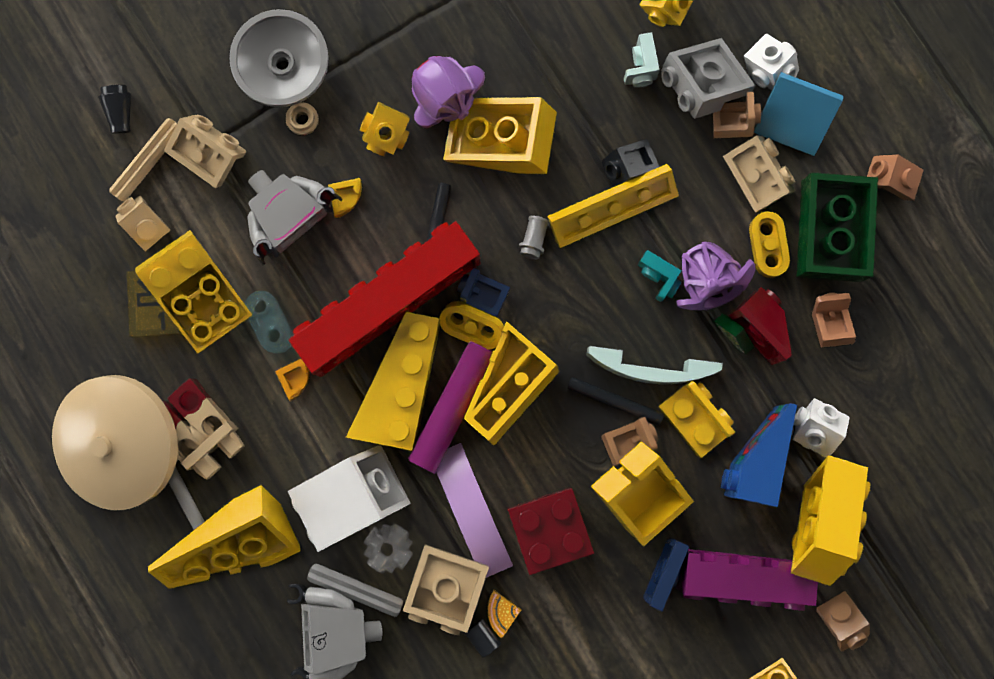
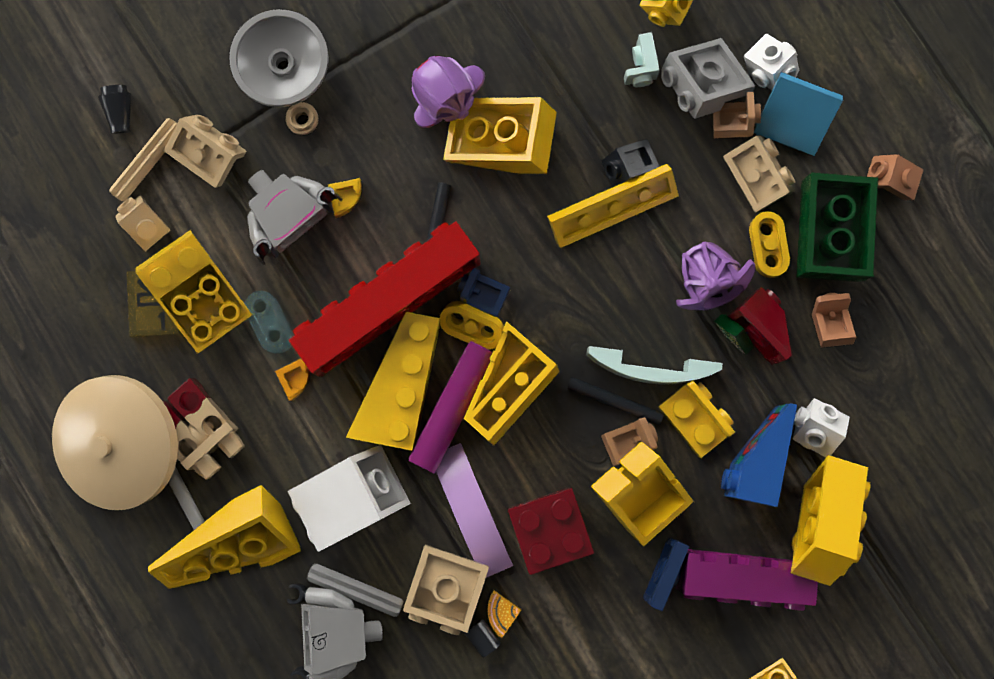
yellow brick [360,102,410,156] -> none
clear brick [363,523,413,574] -> none
light grey pin [519,216,549,260] -> none
teal bracket [637,250,682,302] -> none
medium nougat bracket [817,591,870,651] -> none

